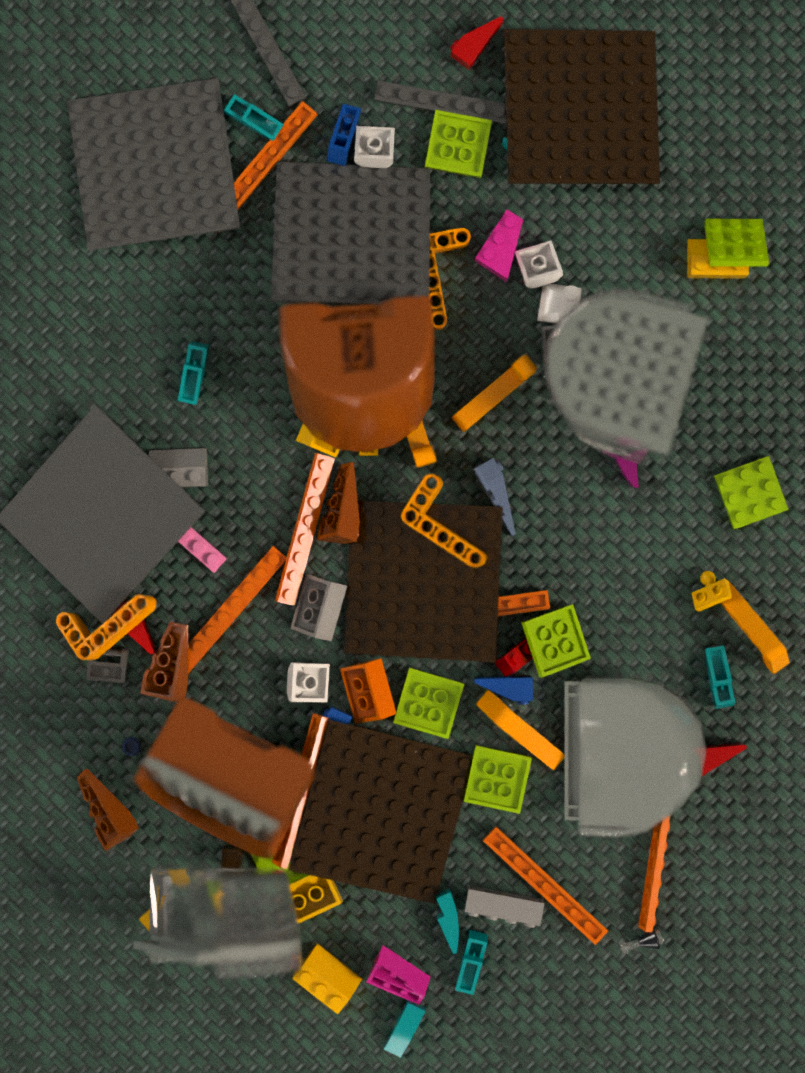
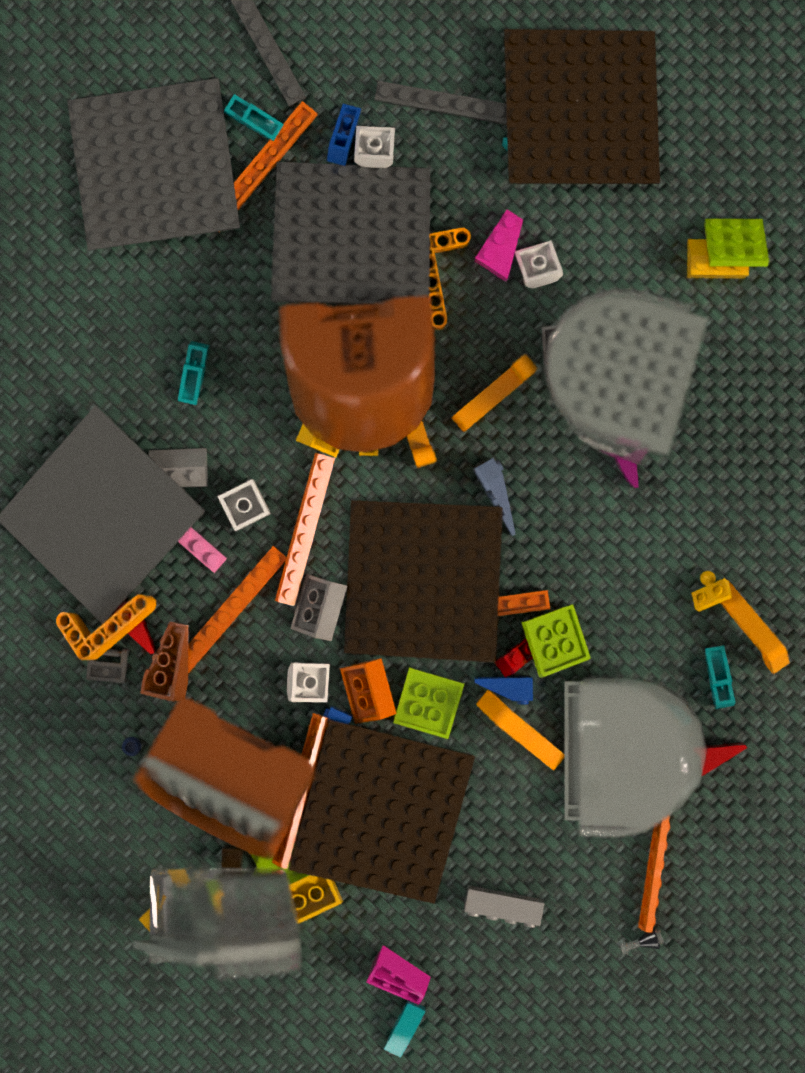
dark orange wedge [77,769,139,851] -> none
yellow slope [292,943,362,1014] -> none
dark orange wedge [317,462,360,544] -> none
light orange beam [401,474,486,567] -> none
lime plate [425,110,492,178] -> none
teal slope [436,888,459,954] -> none
red slope [450,16,504,70] -> none
teal slope [455,930,488,995] -> none
lime plate [464,745,532,814] -> none
orange plate [483,826,608,945] -> none
white slope [537,284,581,325] -> none
lime plate [714,456,788,529] -> none
none -> white brick [218,479,271,531]

